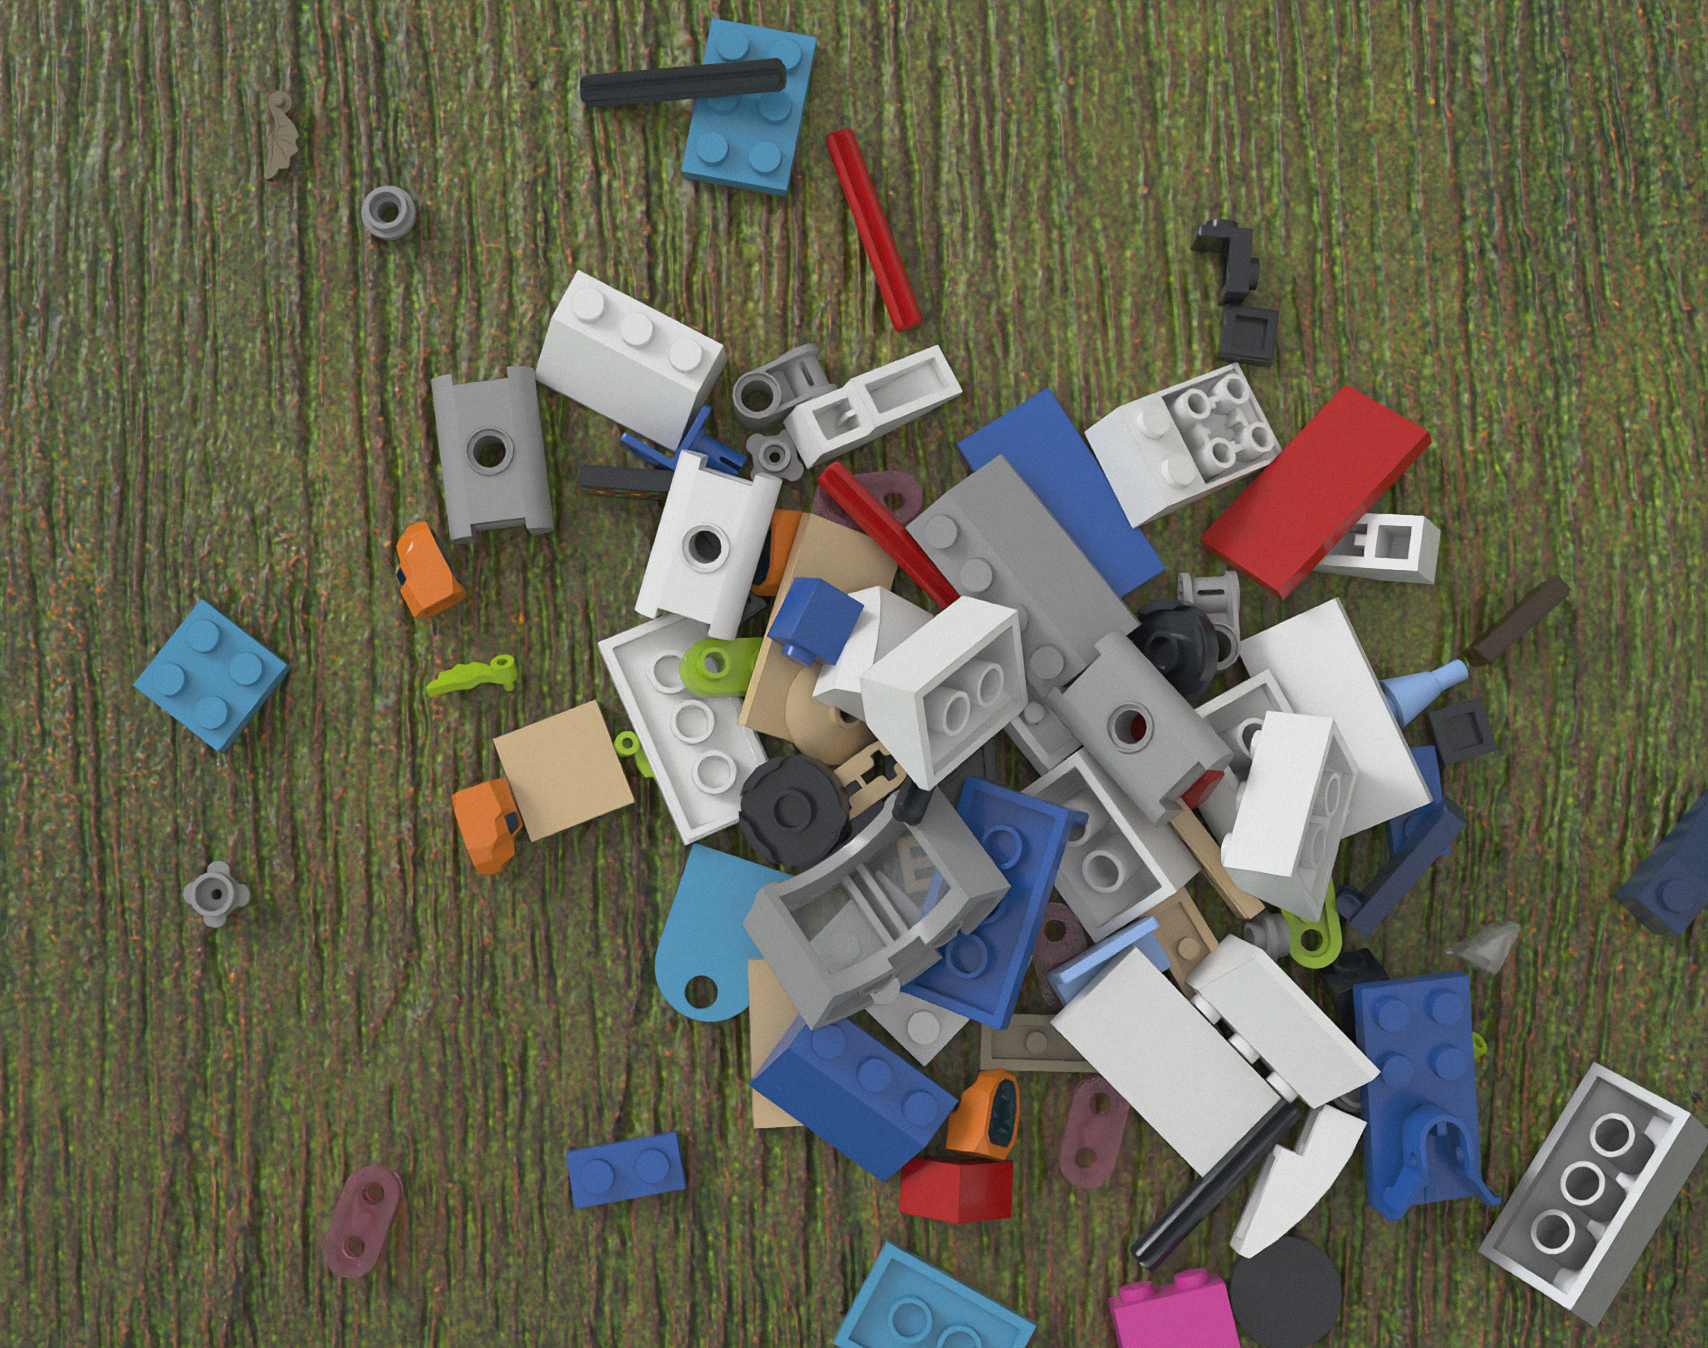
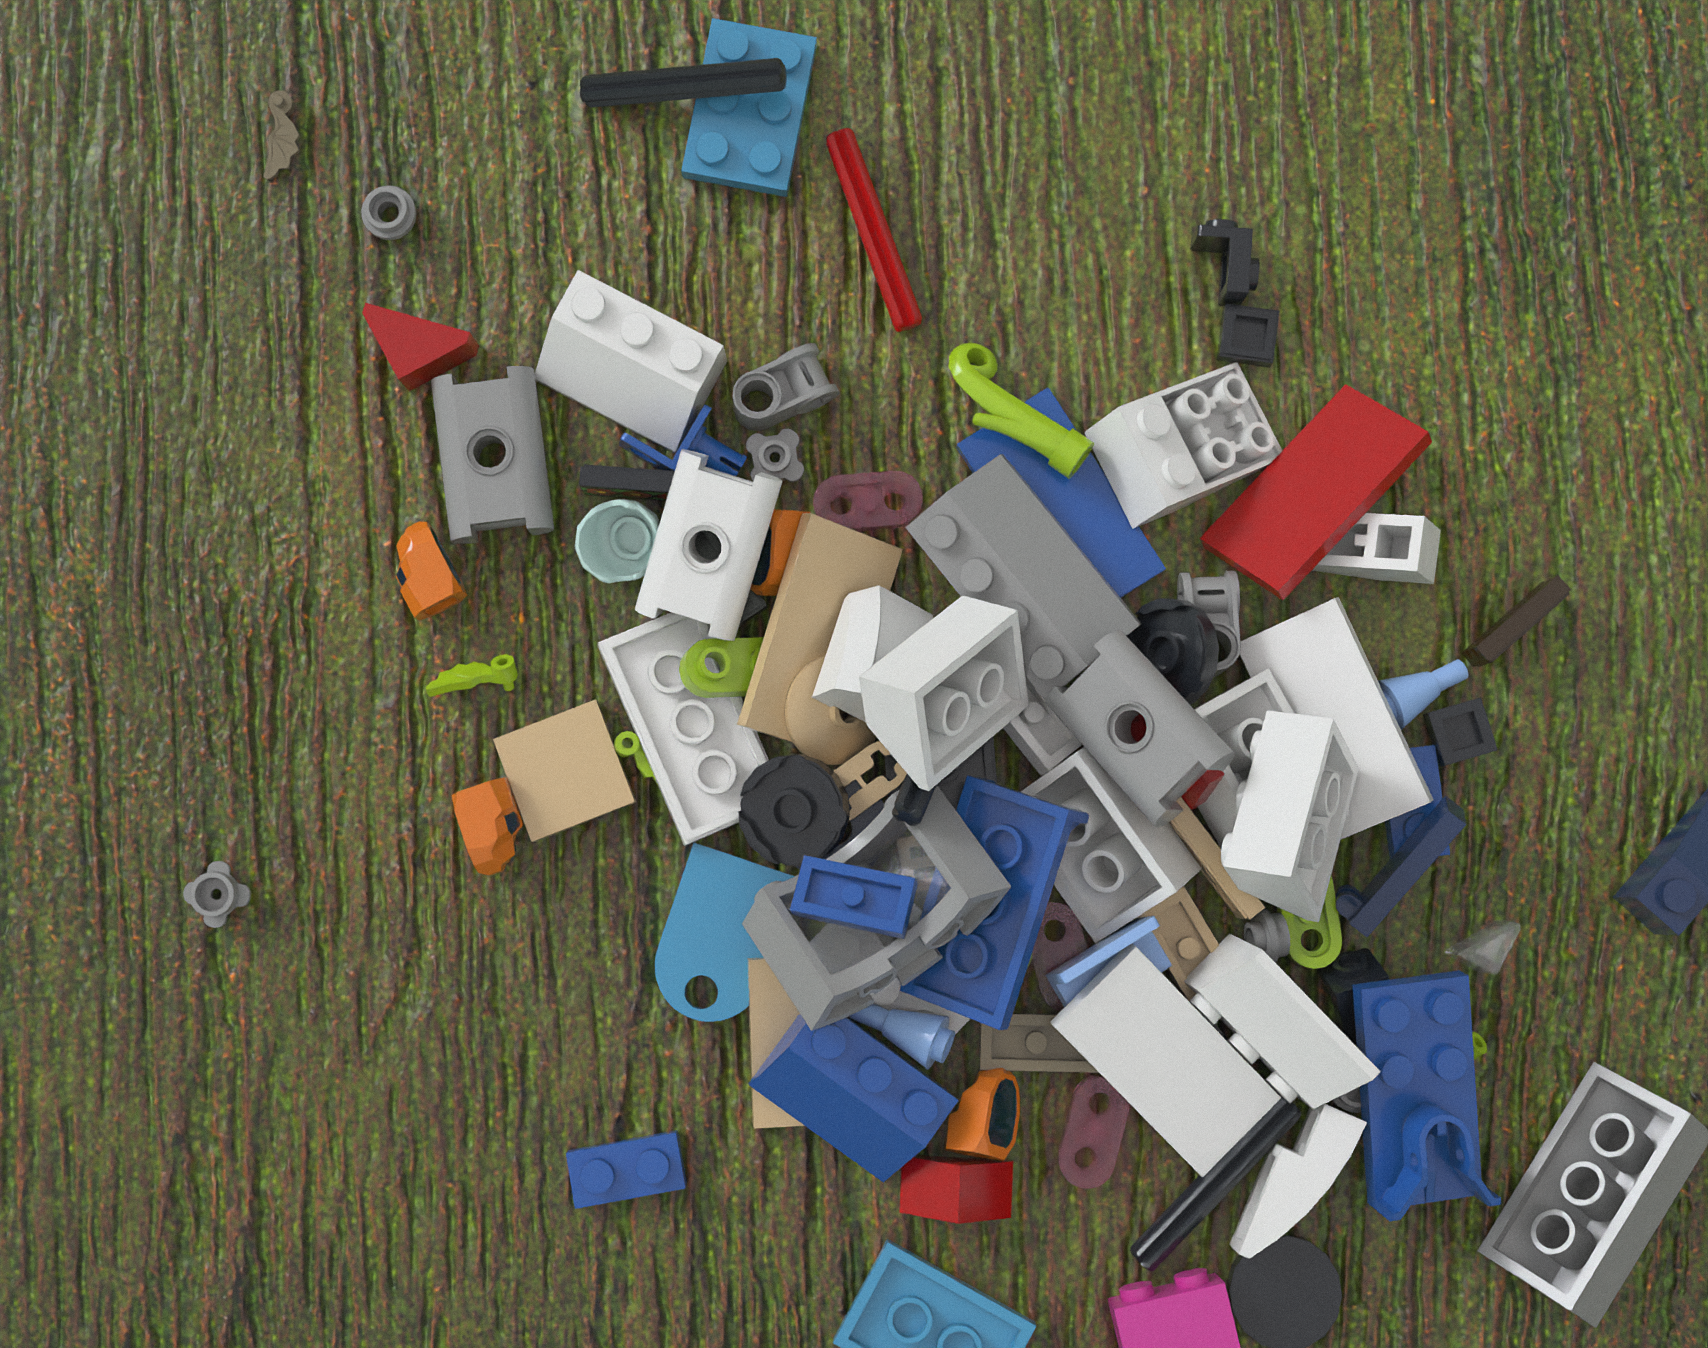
dark azure plate [133,599,292,753] -> none
clear pink plate [323,1163,403,1278] -> none
blue brick [767,577,864,669] -> none
white slope [783,345,963,469] -> none
red axle [818,461,961,610] -> none
none -> red slope [362,303,480,392]
none -> light aqua hair [575,499,660,583]
none -> blue plate [790,855,918,939]
none -> light blue cone [850,1004,955,1069]
none -> lime plant [948,343,1094,479]

